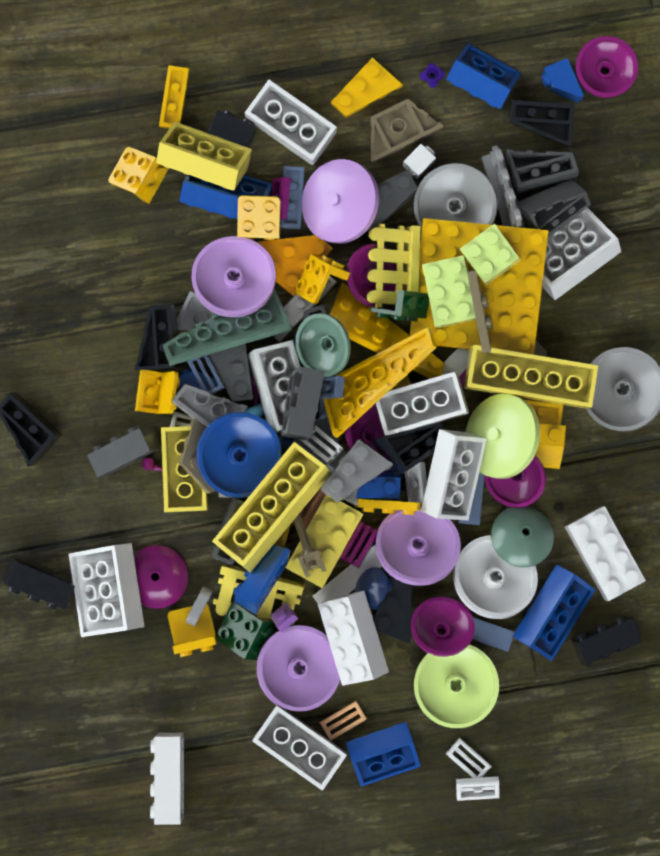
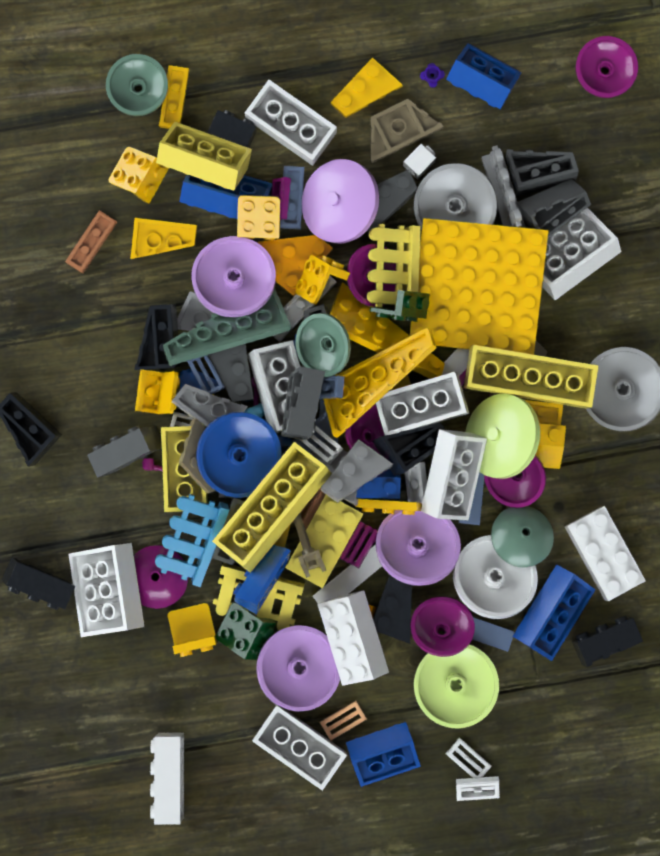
light grey beam [185,586,213,627] -> none
medium lavender plate [271,602,298,632] -> none
dark blue dish [355,567,392,610] -> none
yellowish green brick [422,255,476,328] -> none
yellowish green brick [460,224,521,285] -> none
dark tan wing [467,270,494,353] -> none
black wedge [508,100,575,148] -> none
blue slope [541,58,584,103] -> none
none -> nougat tile [65,210,117,274]
none -> sand green dish [106,54,168,116]
none -> yellow wing [130,218,197,259]
none -> dark azure fence [155,494,230,587]

